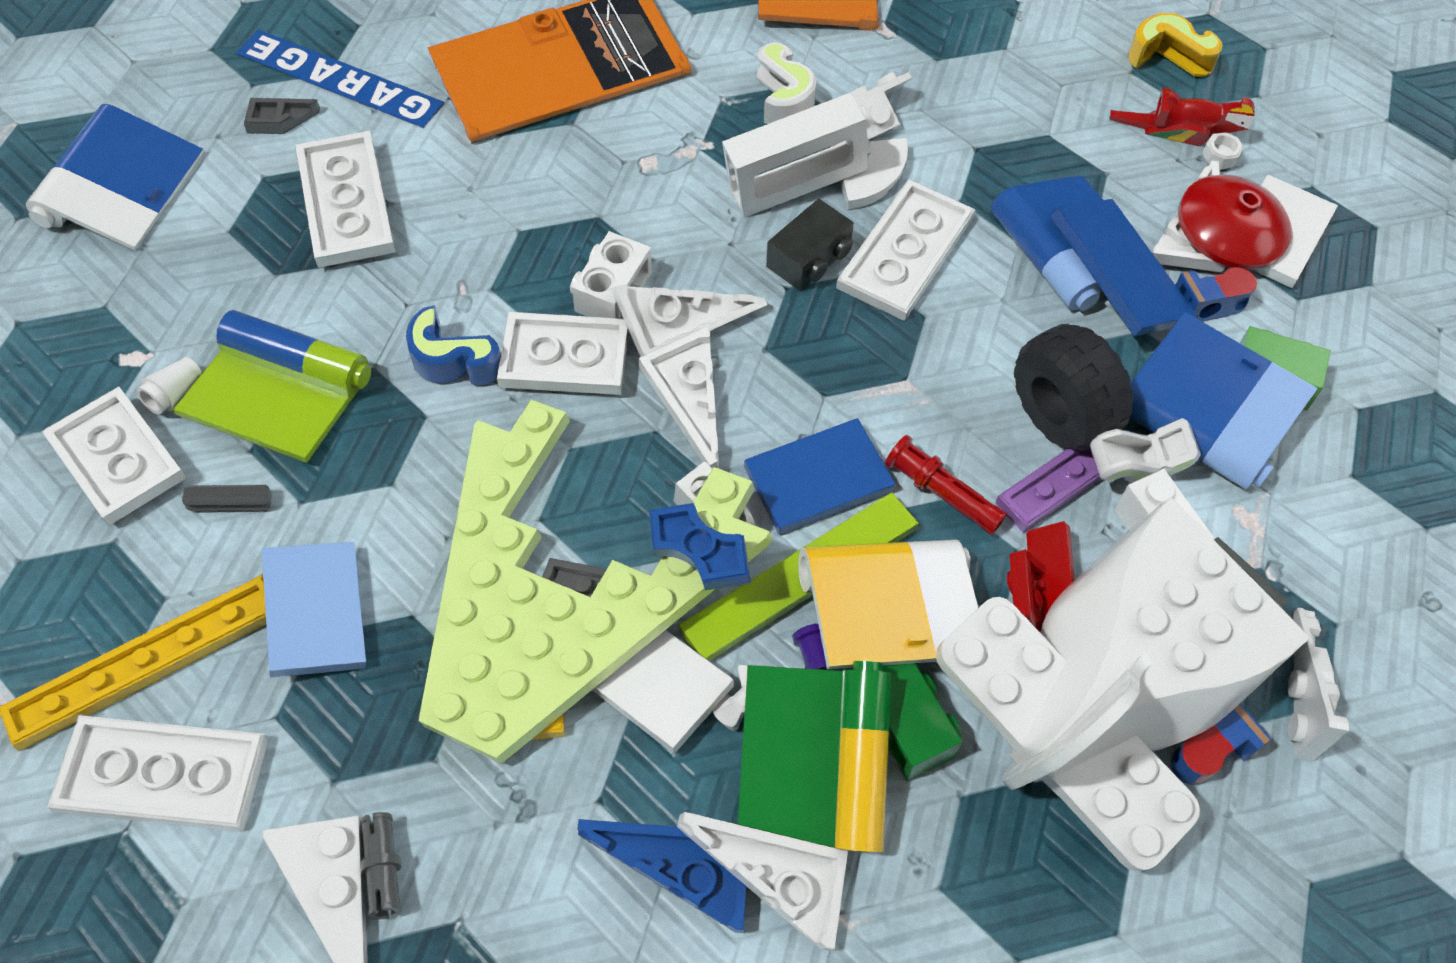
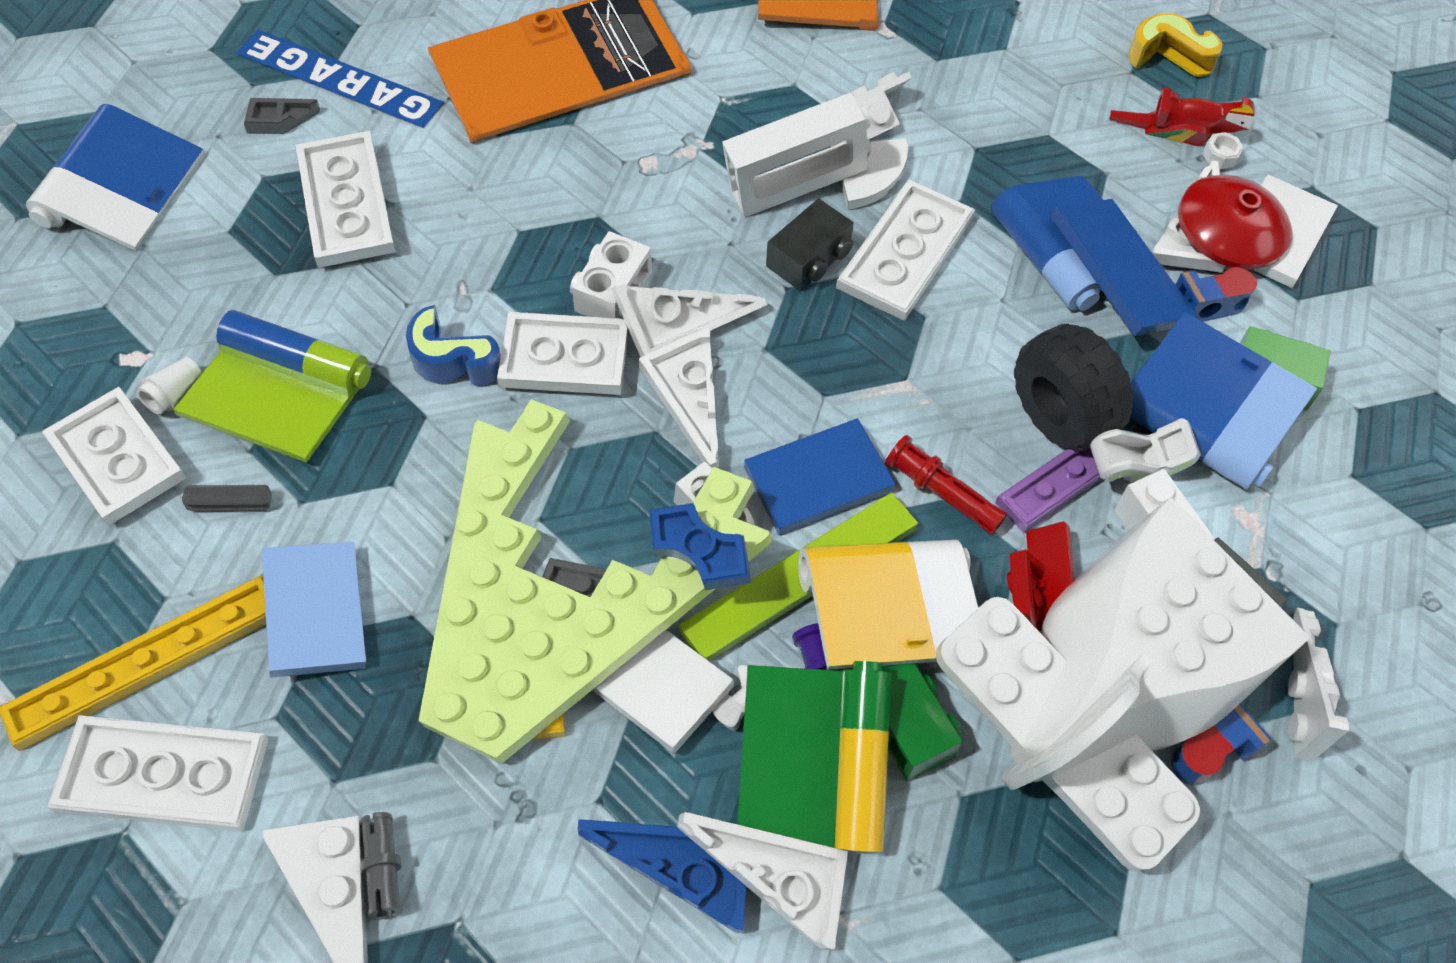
white animal [757,42,817,124] -> none

